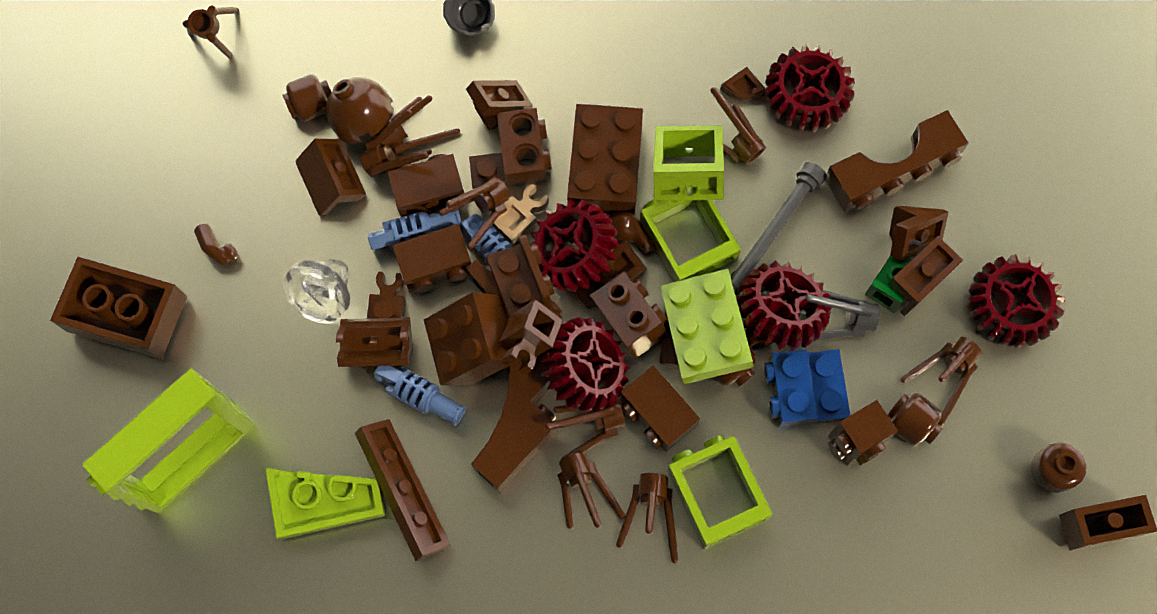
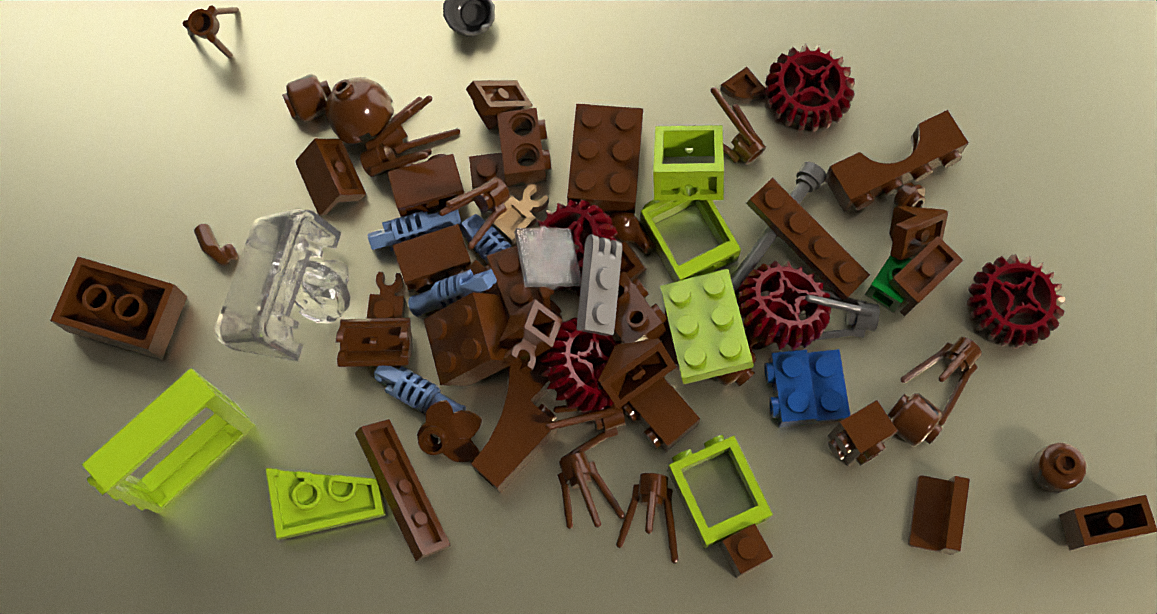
none -> clear windscreen [215,209,341,361]
none -> medium blue hinge [408,269,497,317]
none -> reddish brown plate [417,400,482,462]
none -> clear piece [514,225,582,290]
none -> light grey hinge [576,234,622,336]
none -> reddish brown slope [598,338,677,409]
none -> reddish brown brick [719,524,773,578]
none -> reddish brown plate [746,177,870,301]
none -> reddish brown plate [894,182,926,207]
none -> reddish brown panel [908,475,970,555]

